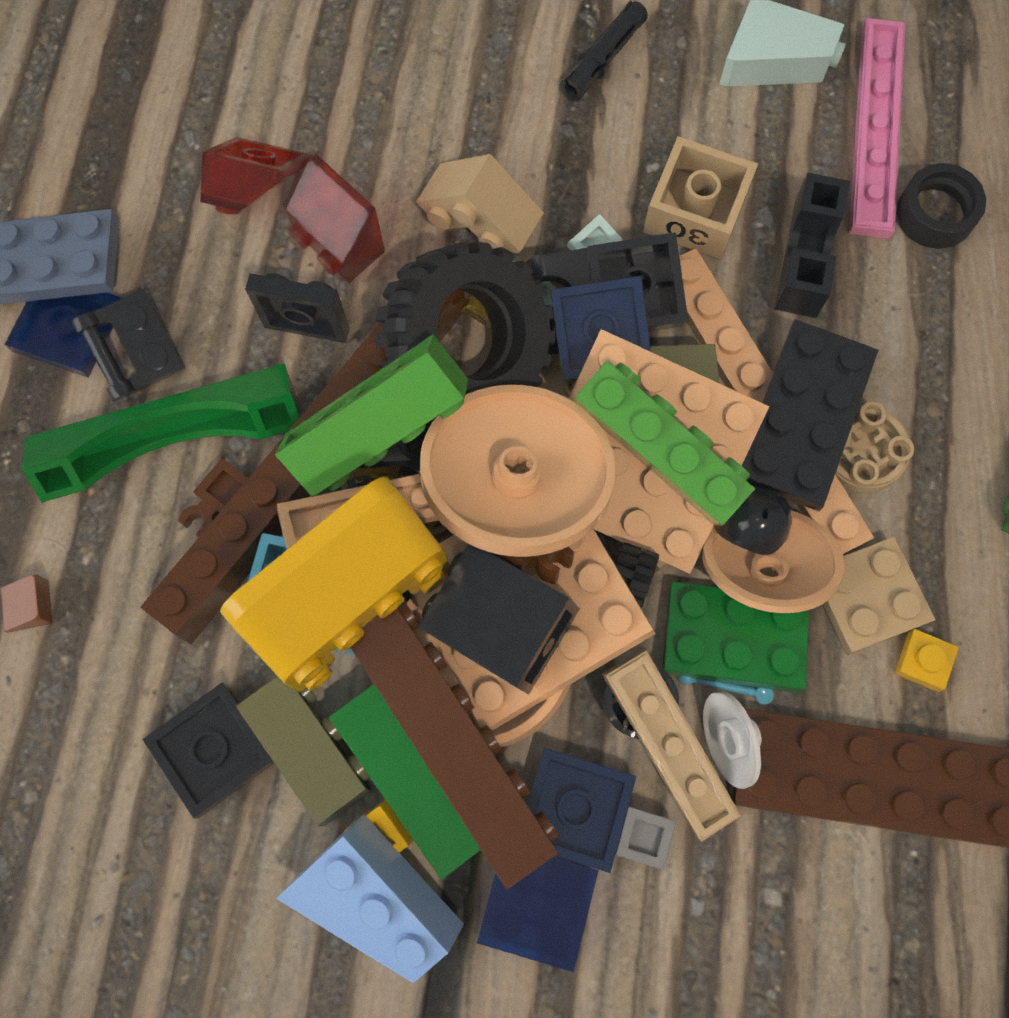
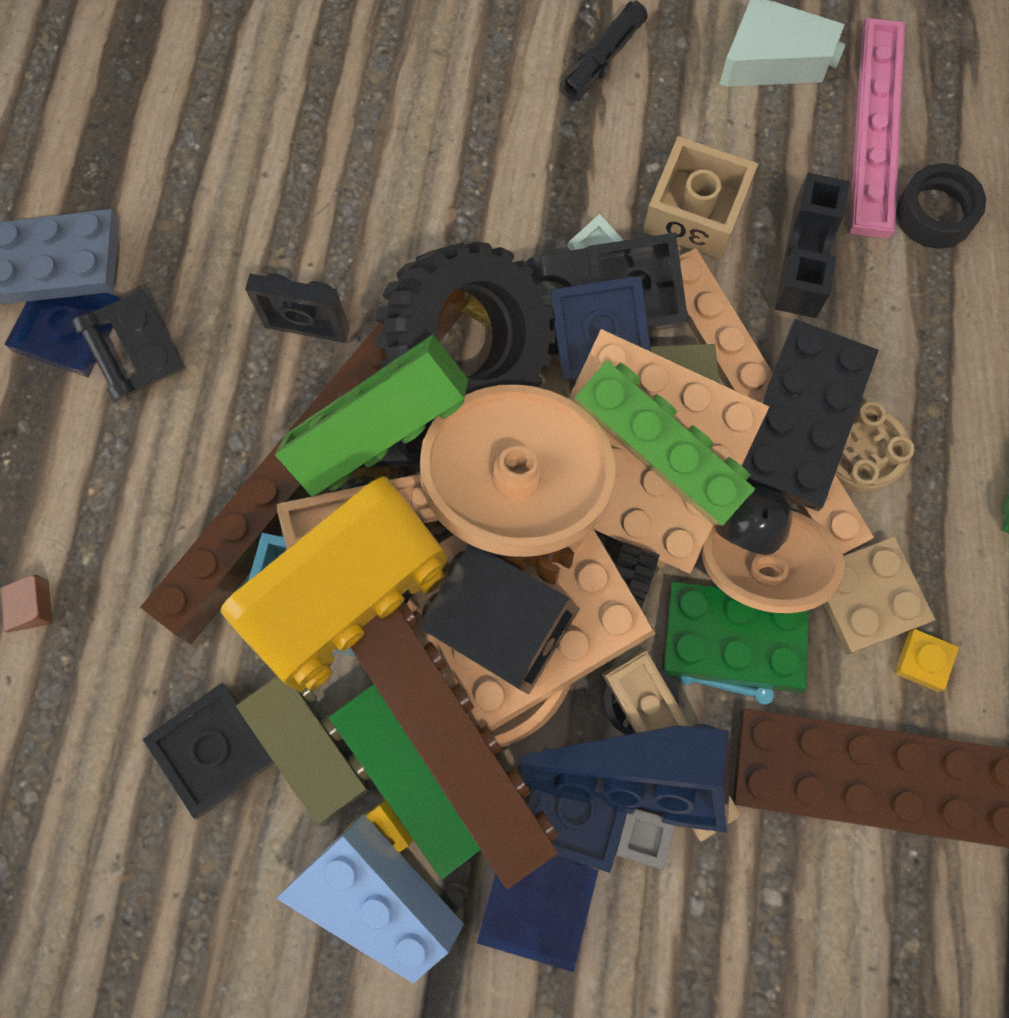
green arch [21,363,301,503] -> none
reddish brown plate [178,458,248,537] -> none
clear red slope [200,137,313,214] -> none
clear red slope [286,154,385,283] -> none
tan brick [416,154,544,253] -> none
white dish [703,691,761,789] -> none
none -> dark blue wedge [519,724,731,833]

